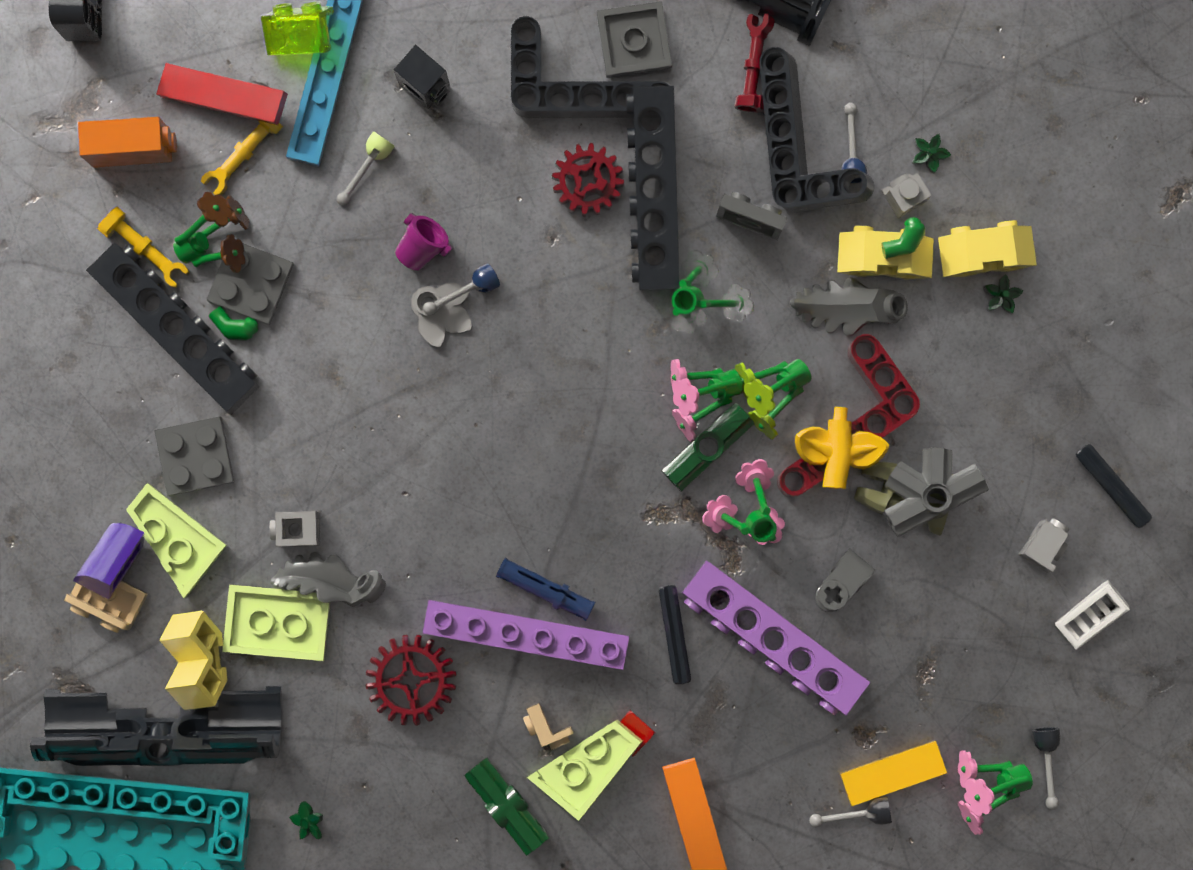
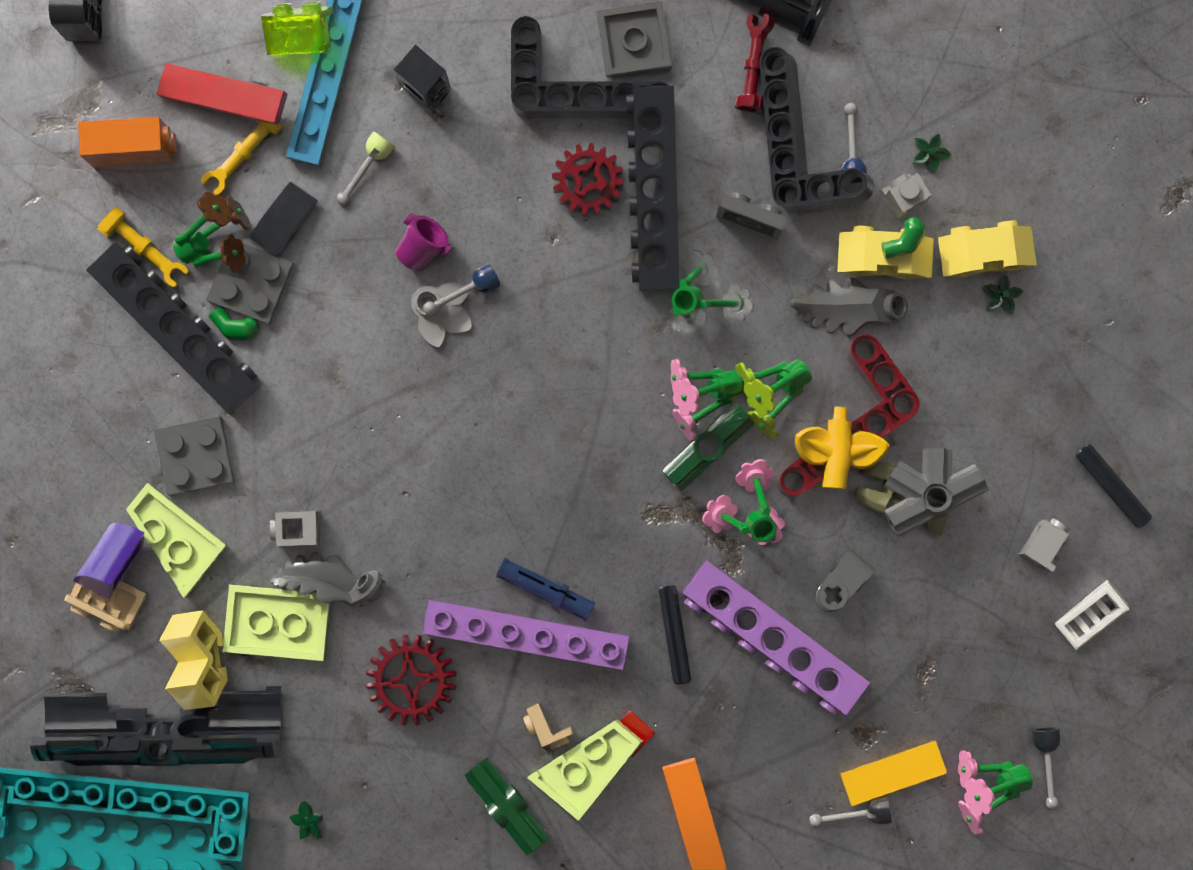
none -> black slope [249,181,318,256]

